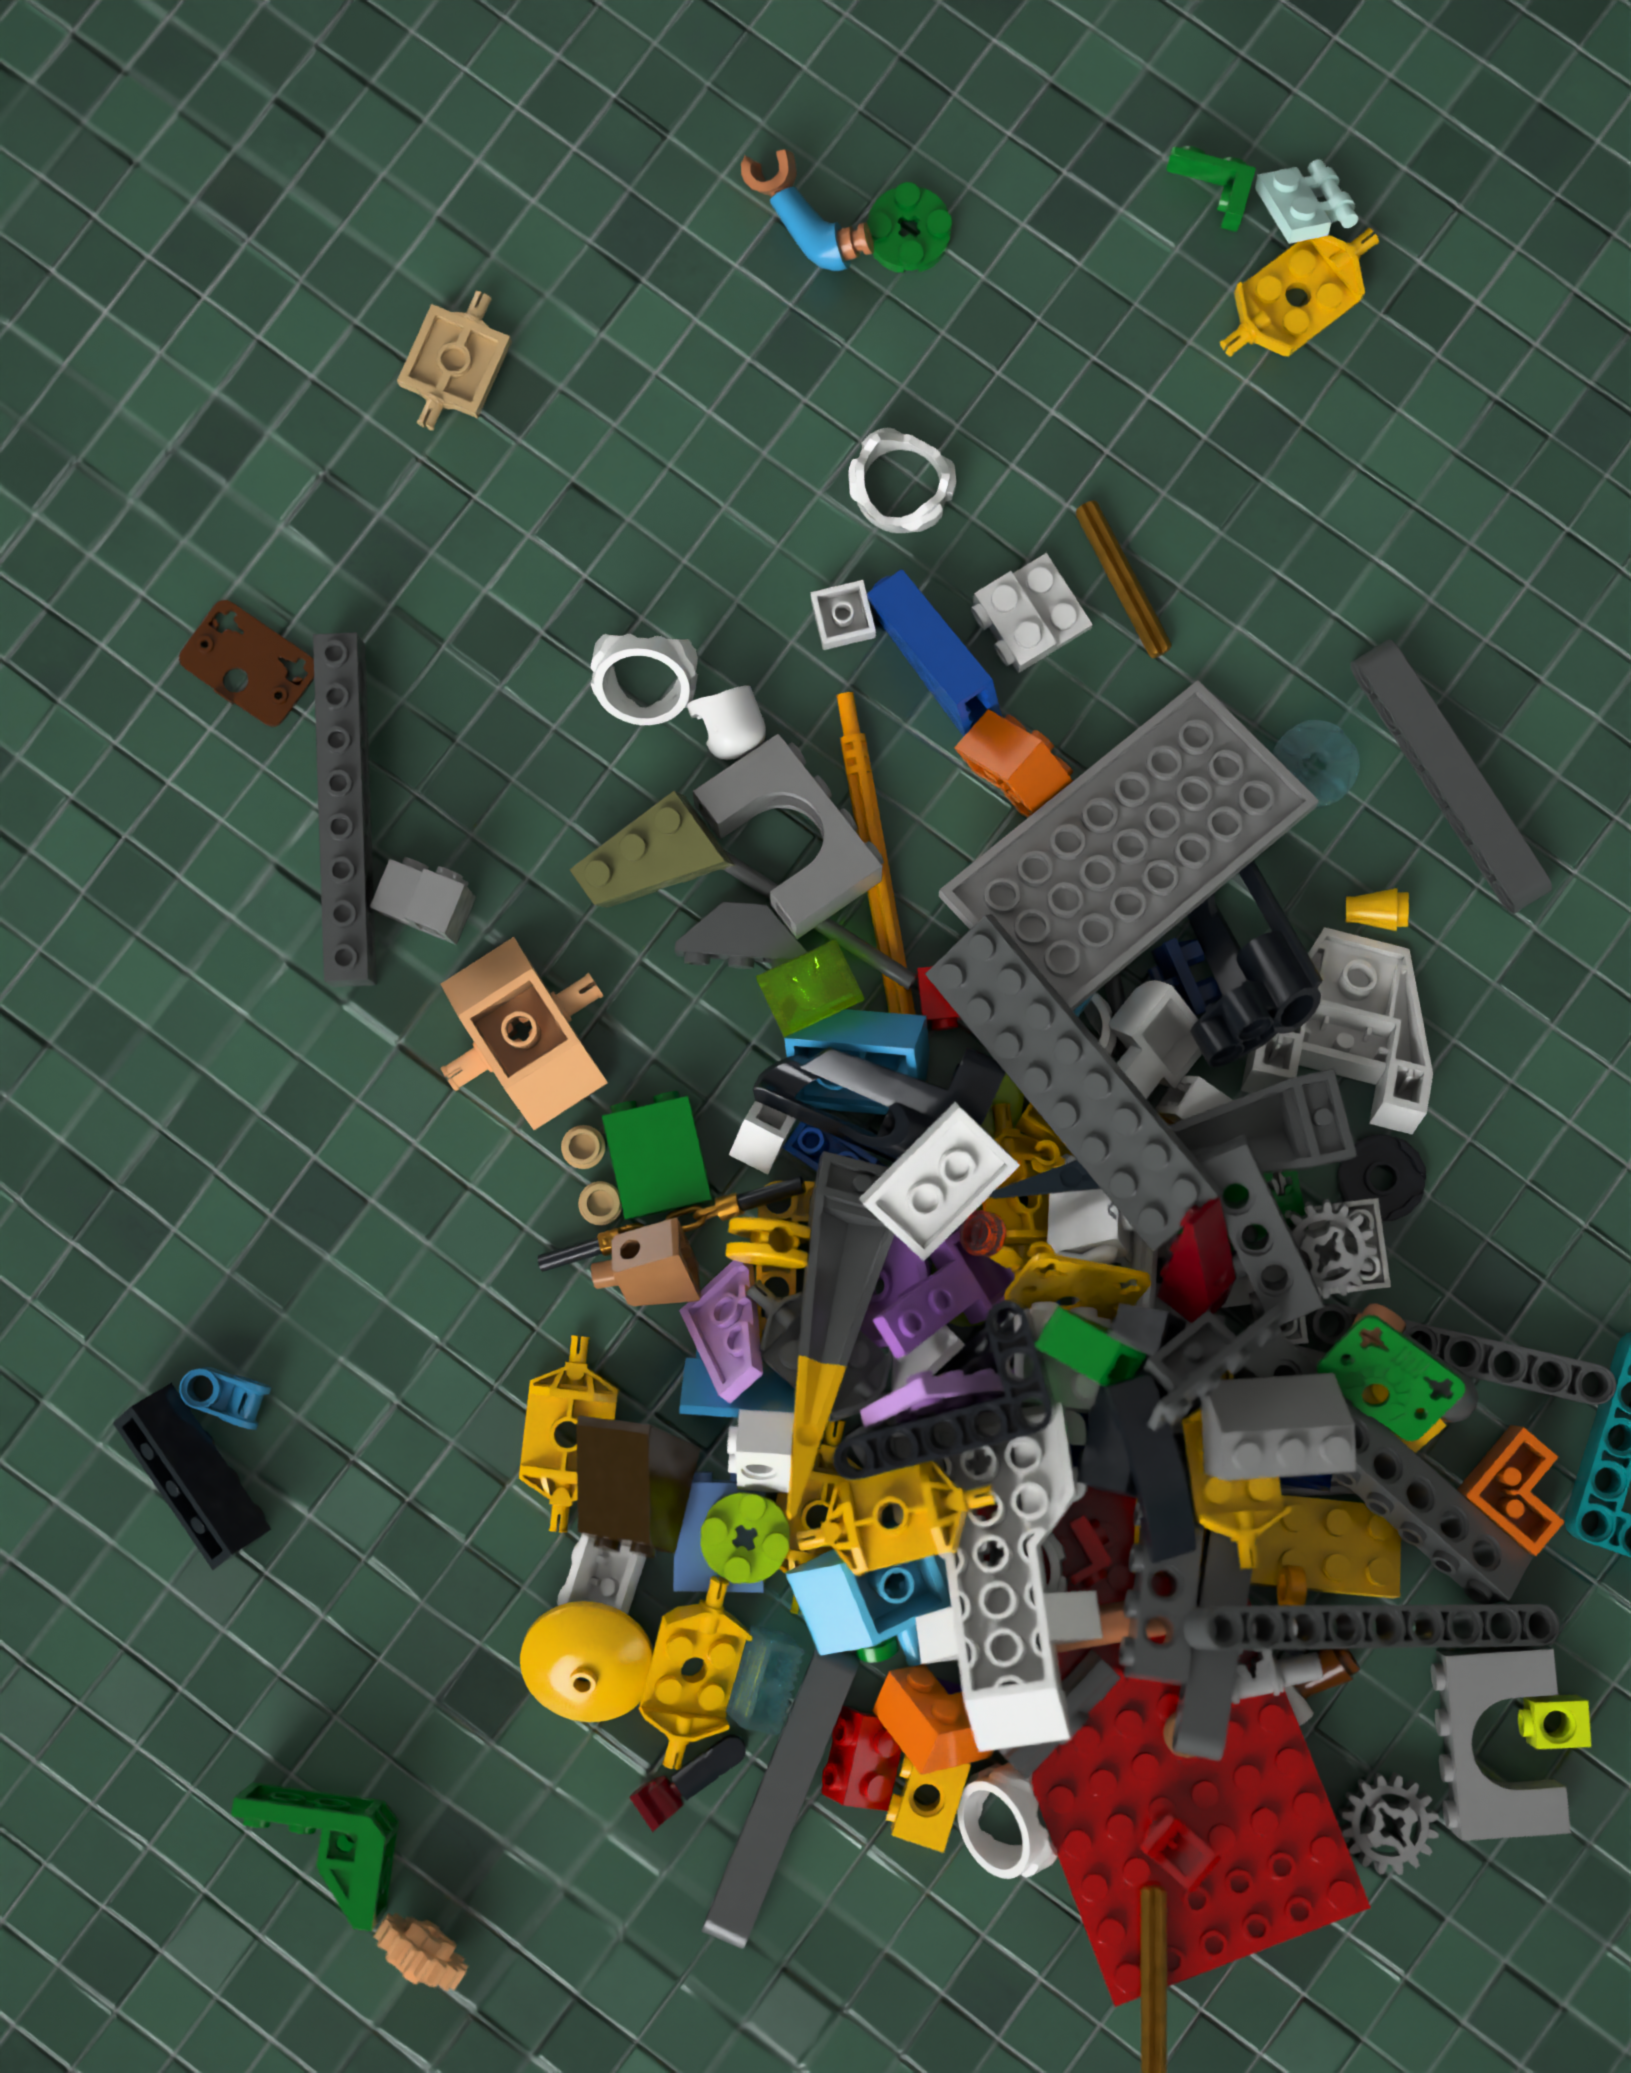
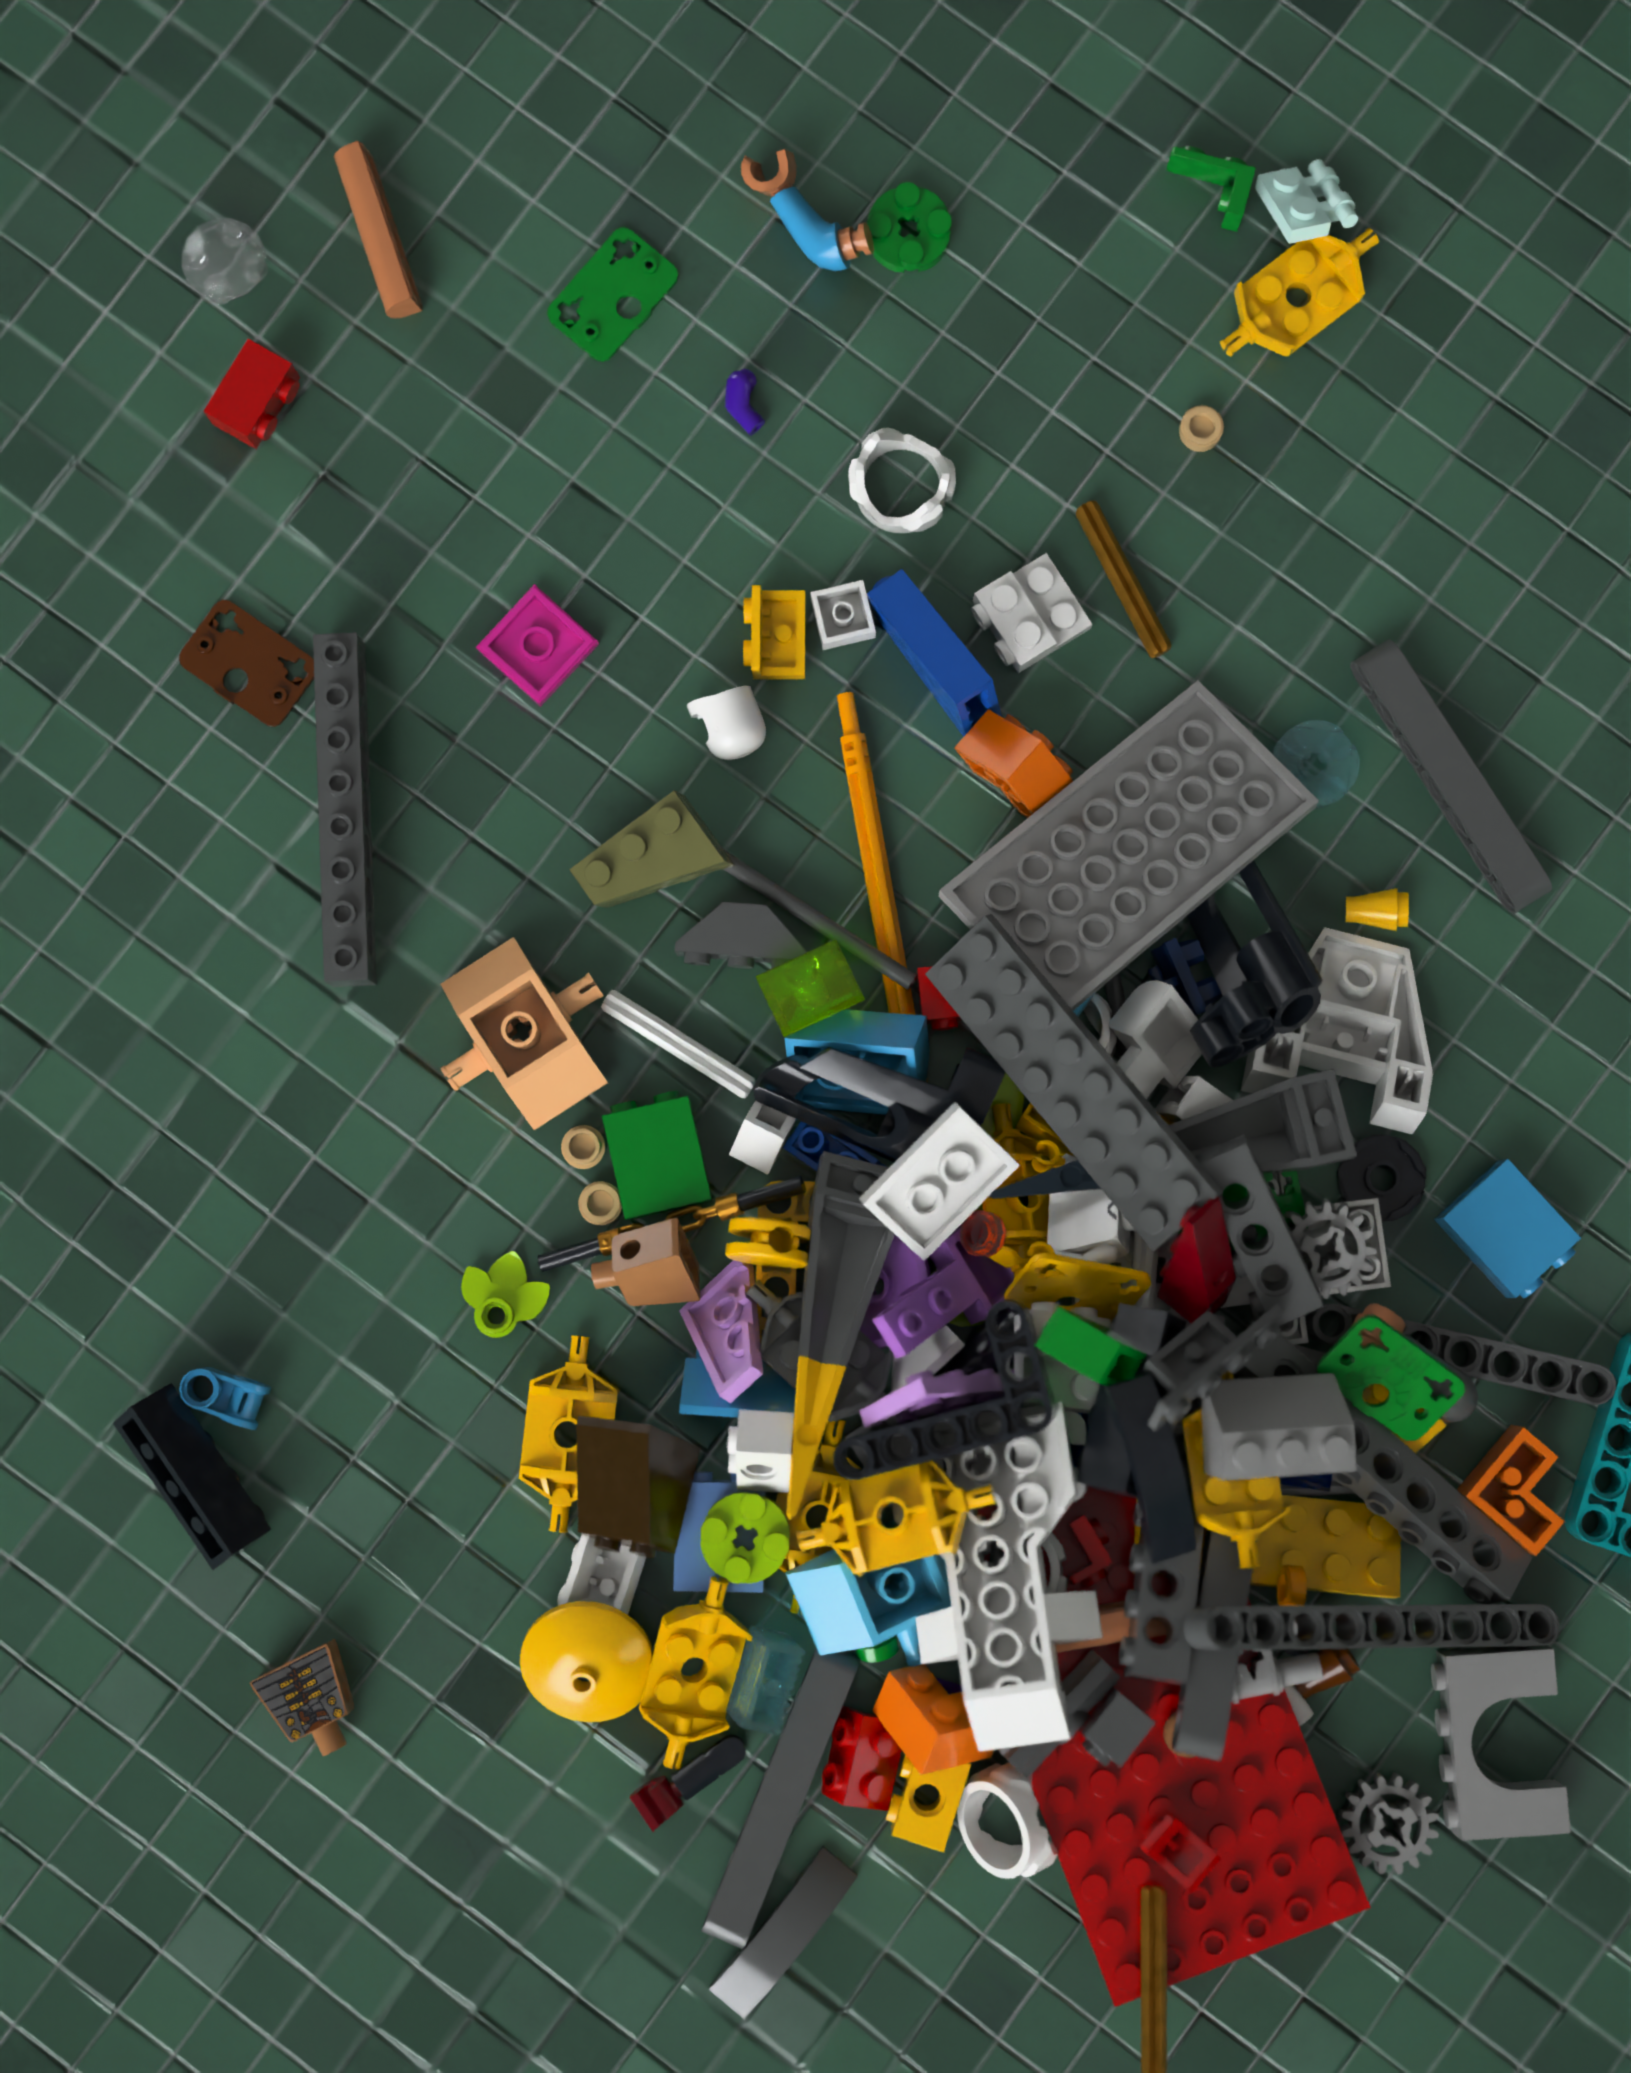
green bracket [231,1782,400,1932] -> none
light grey brick [370,857,476,945] -> none
light nougat gear [374,1913,468,1991] -> none
tan plate [397,291,512,430] -> none
white piece [591,634,698,725] -> none
light grey arch [693,733,884,940] -> none
neon yellow brick [1518,1695,1591,1749] -> none
none -> clear dish [182,218,268,304]
none -> red brick [203,339,300,450]
none -> torso [250,1638,355,1756]
none -> nougat brick [334,141,423,318]
none -> lime plate [461,1251,550,1338]
none -> dark pink tile [476,584,599,707]
none -> green axle [547,228,678,362]
none -> white axle [601,990,756,1098]
none -> dark grey slope [709,1846,858,2019]
none -> dark purple arm [725,369,765,436]
none -> yellow bracket [743,585,806,679]
none -> dark grey brick [1079,1687,1155,1767]
none -> tan tile [1179,405,1224,452]
none -> dark azure brick [1434,1159,1581,1299]

